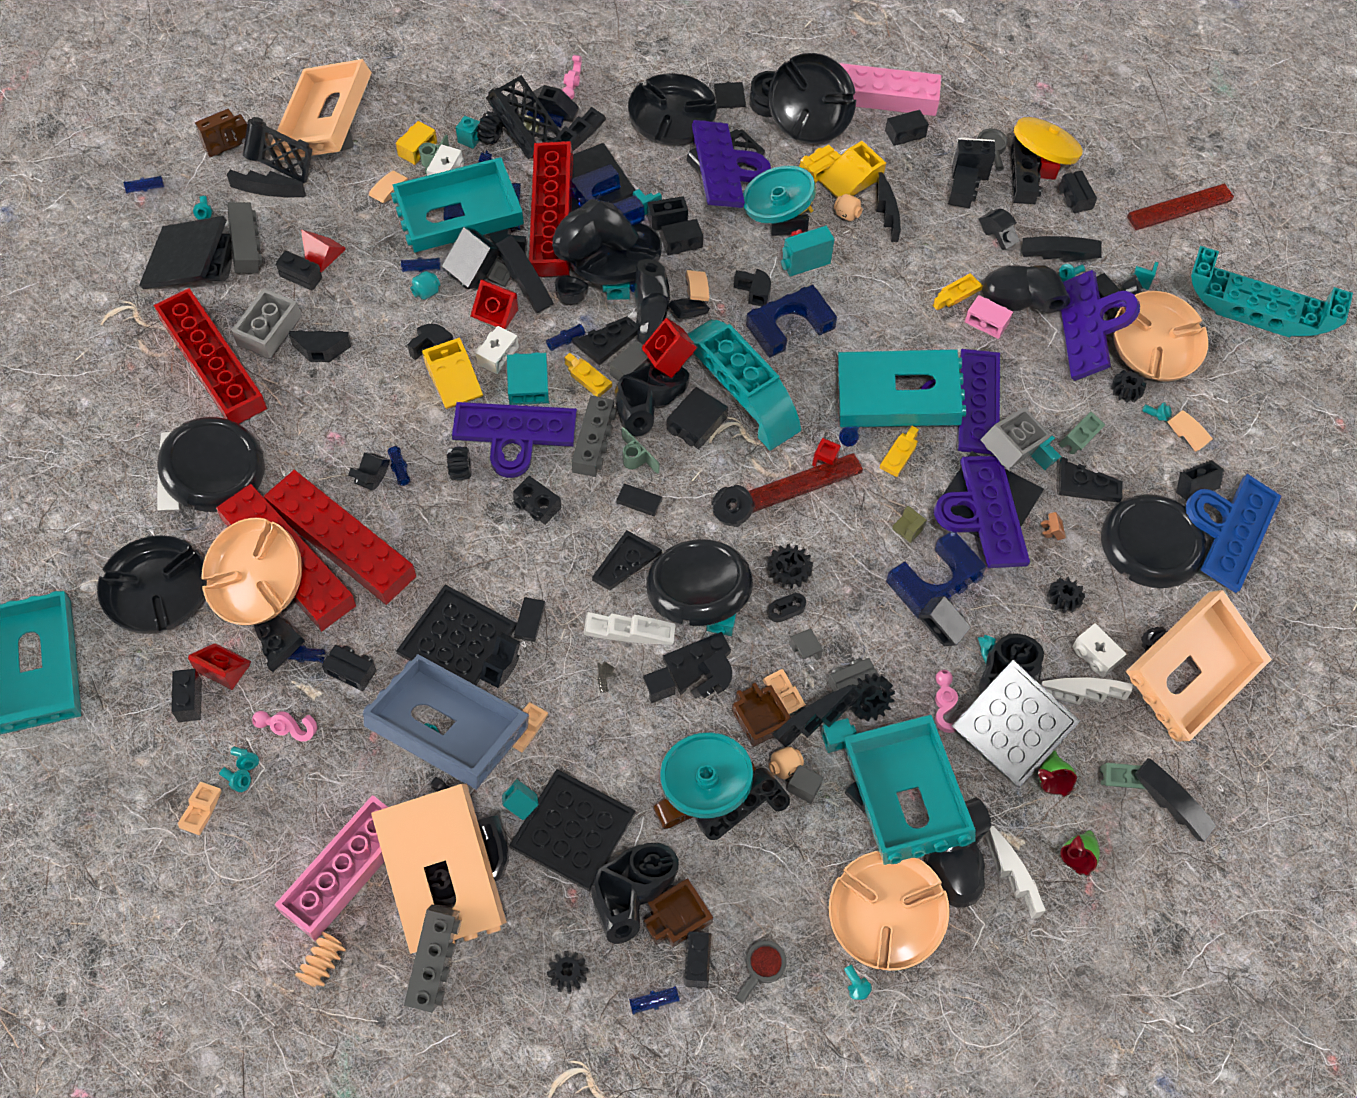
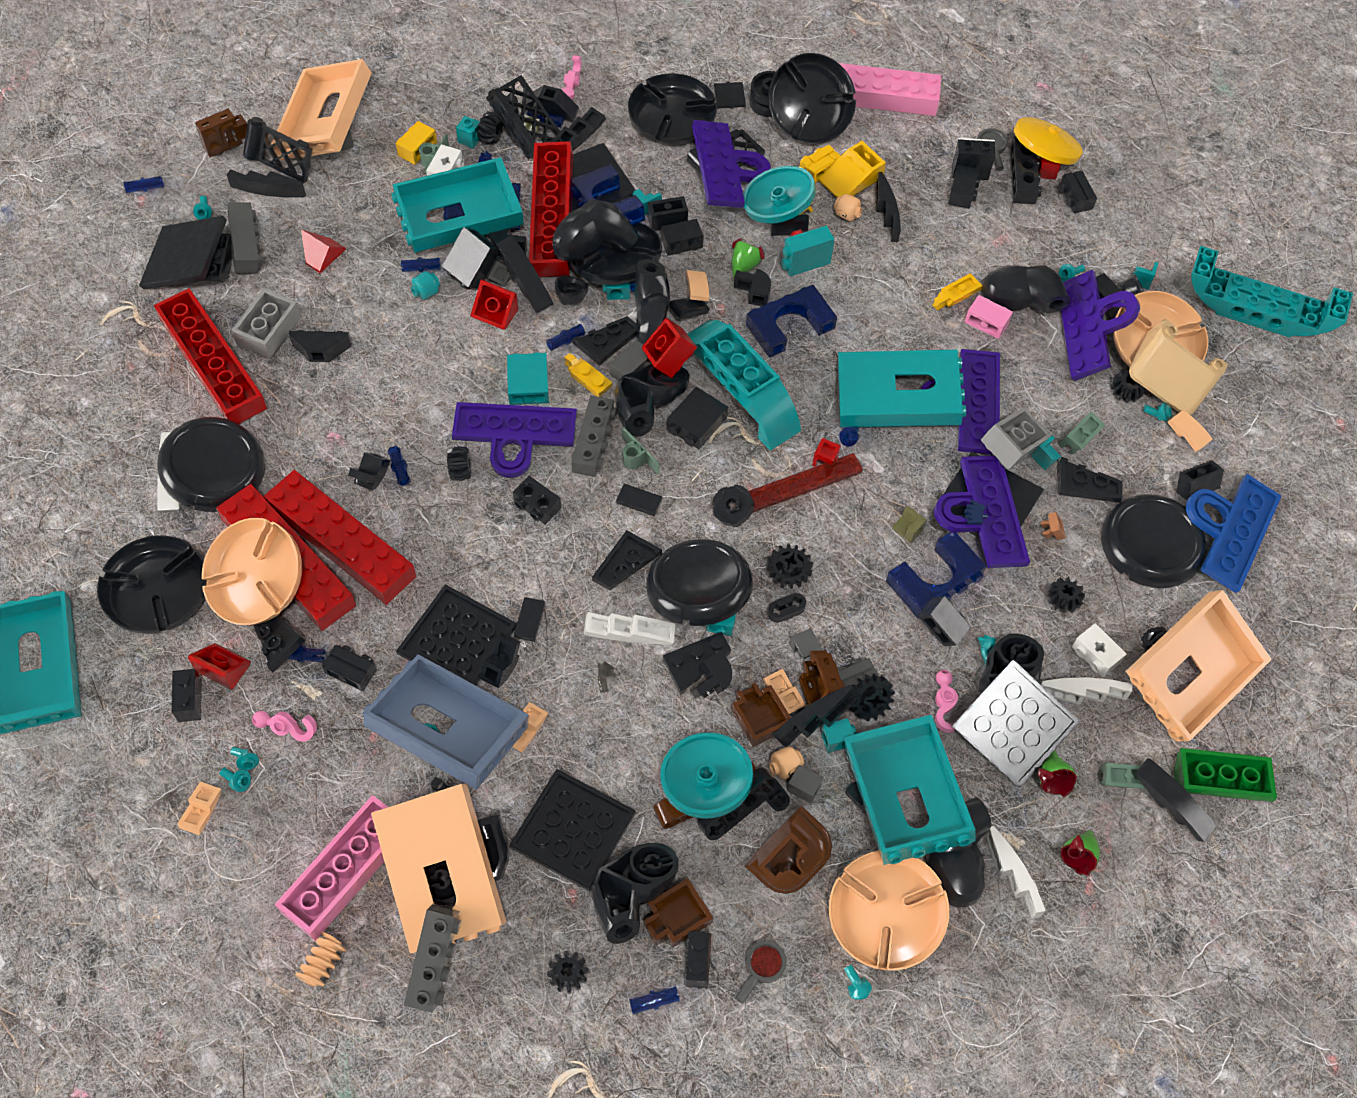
black brick [276,250,322,291] -> none
light nougat slope [369,170,408,203] -> none
black brick [407,324,453,360] -> none
yellow slope [422,337,483,409] -> none
white brick [475,326,519,374] -> none
teal panel [502,779,539,820] -> none
black panel [643,667,676,703] -> none
yellow hinge [879,426,919,477] -> none
black brick [885,109,929,146] -> none
black brick [978,209,1020,250] -> none
black slope [1022,236,1102,262] -> none
clear red plate [1127,183,1234,230] -> none
none -> bright green hat [731,238,765,278]
none -> reddish brown piece [744,806,832,894]
none -> reddish brown piece [799,650,844,705]
none -> dark blue piece [964,500,988,525]
none -> tan windscreen [1129,319,1228,415]
none -> green brick [1174,748,1277,803]

